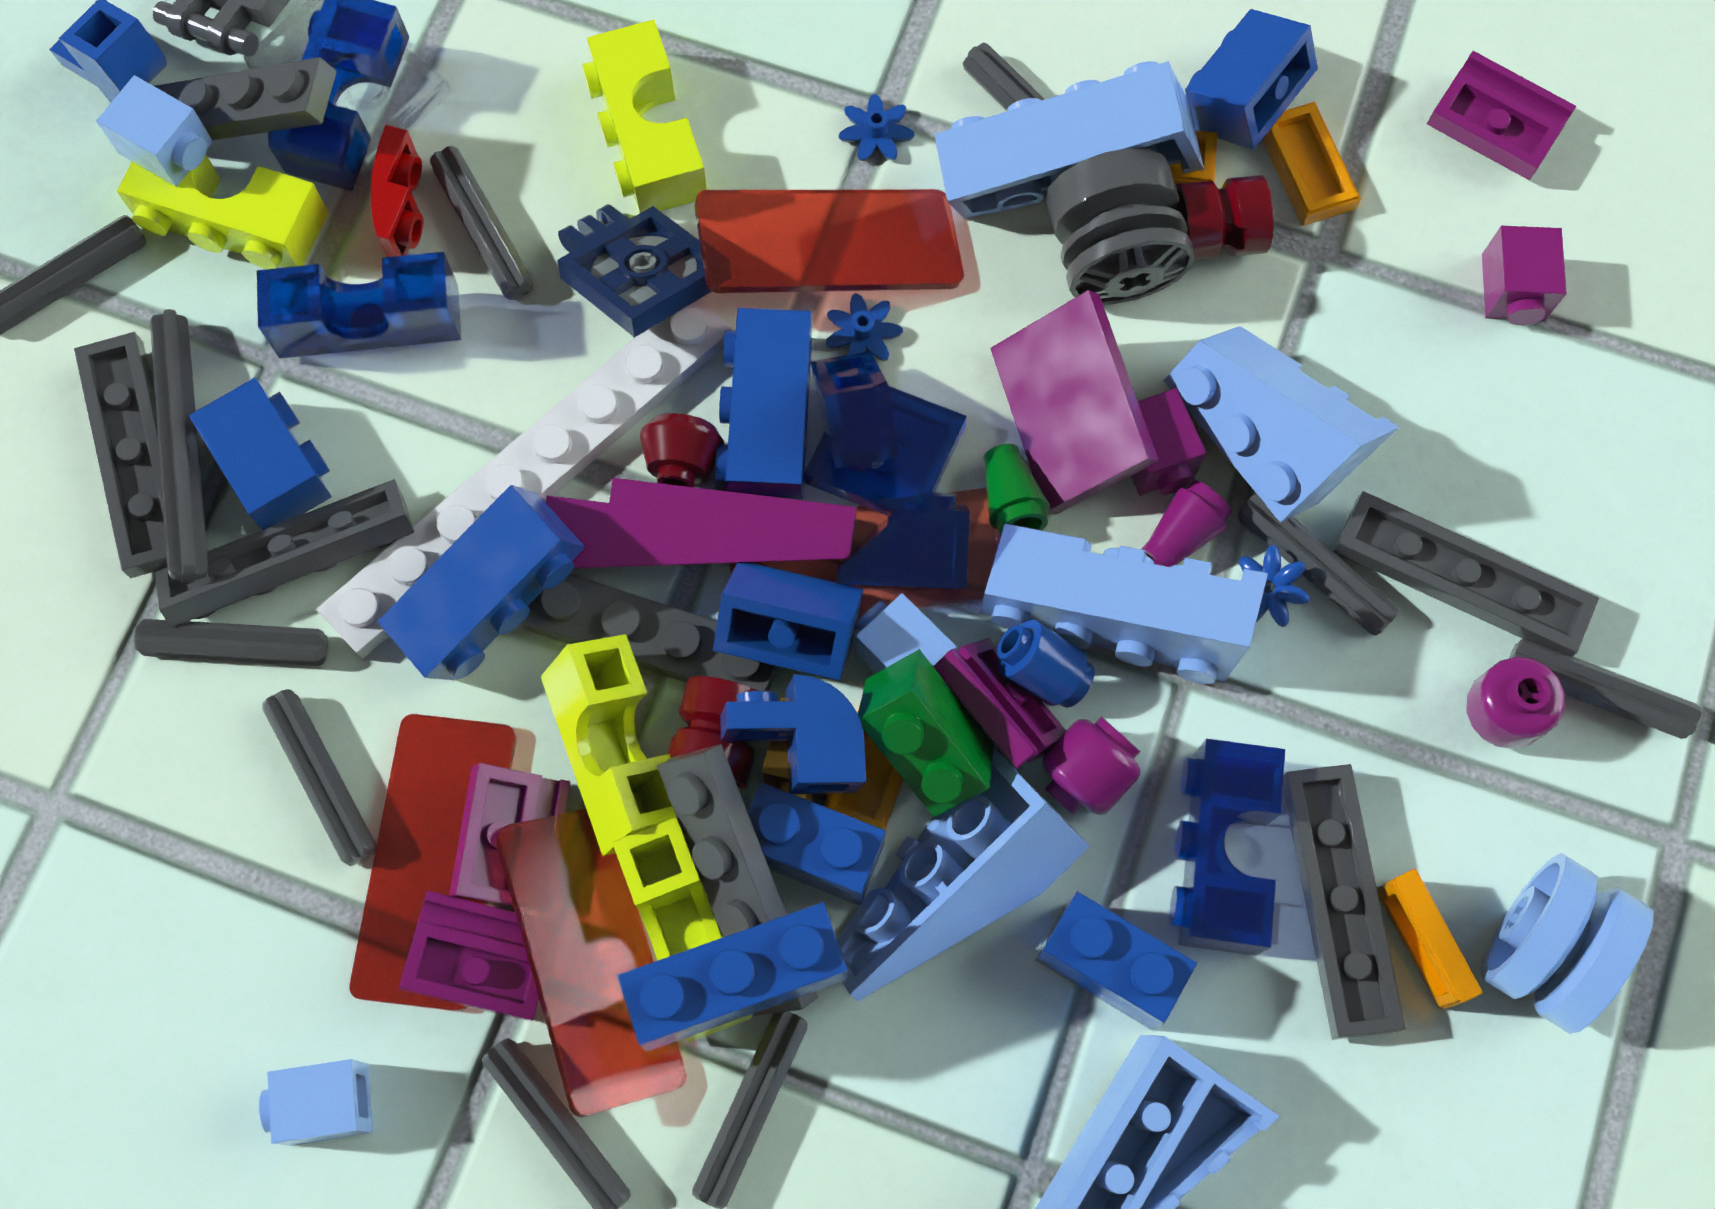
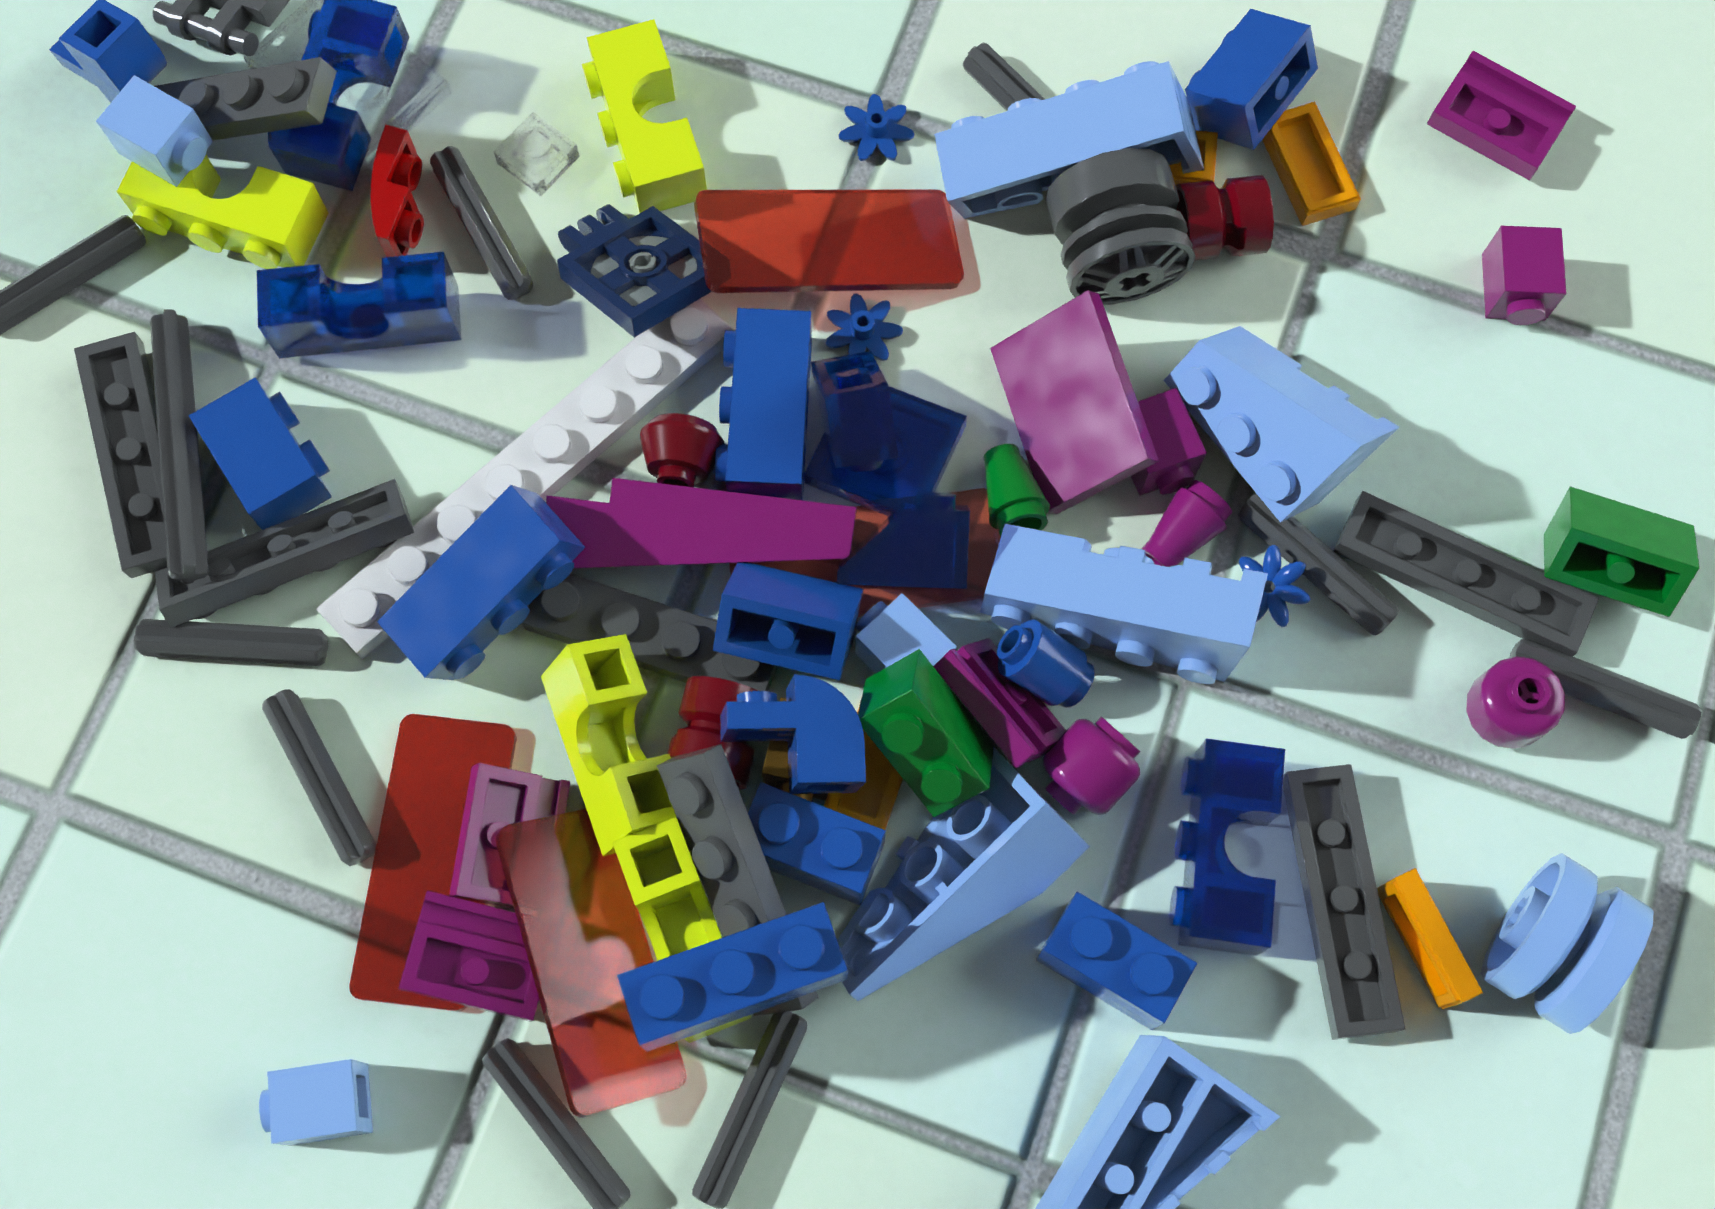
none -> clear plate [493,112,580,196]
none -> green brick [1544,486,1700,617]

